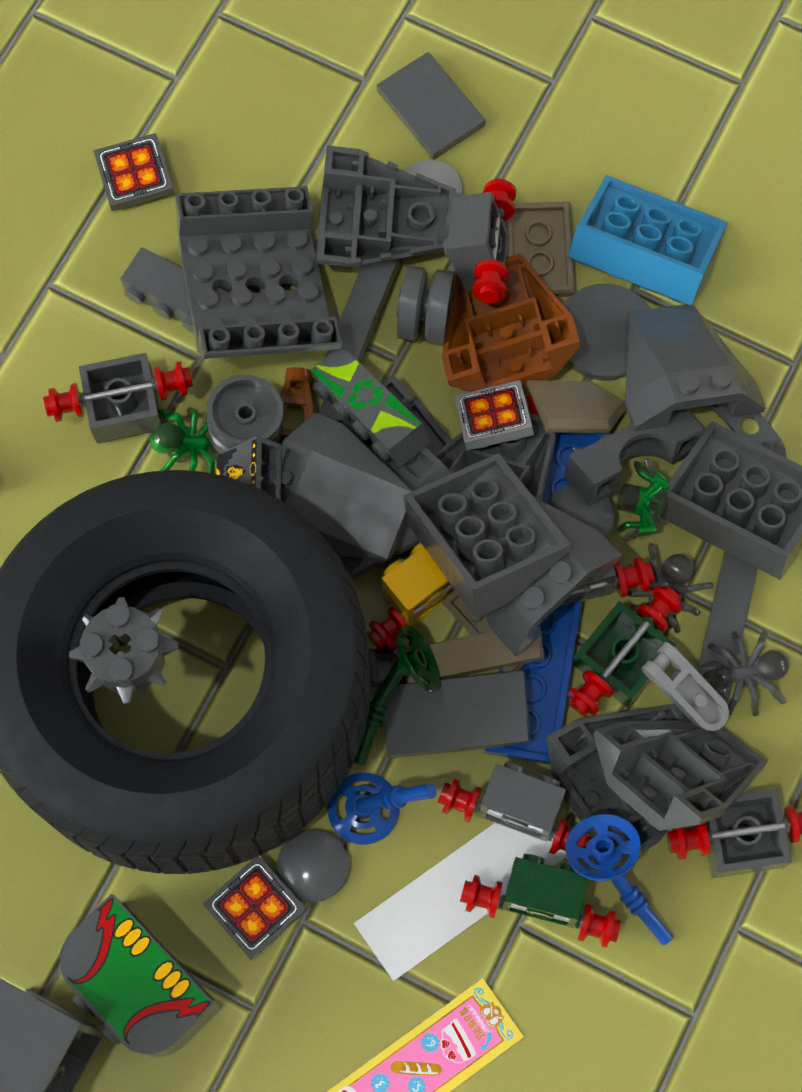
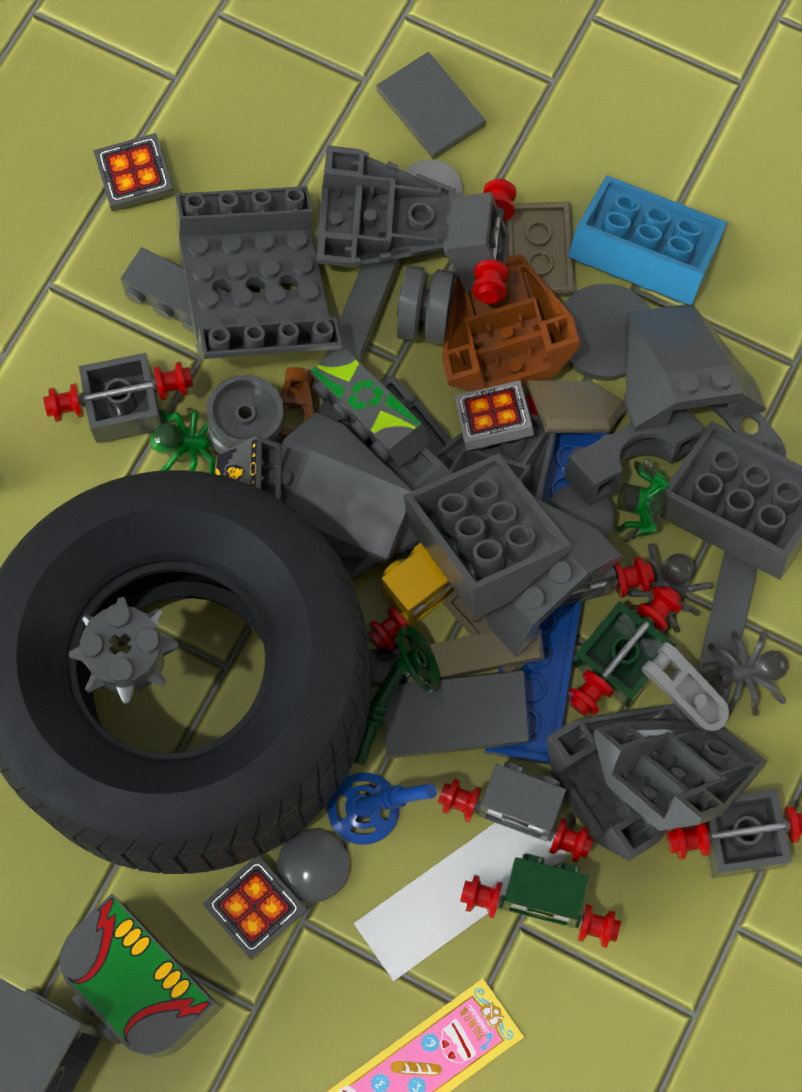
blue dish [565,814,673,945] -> none

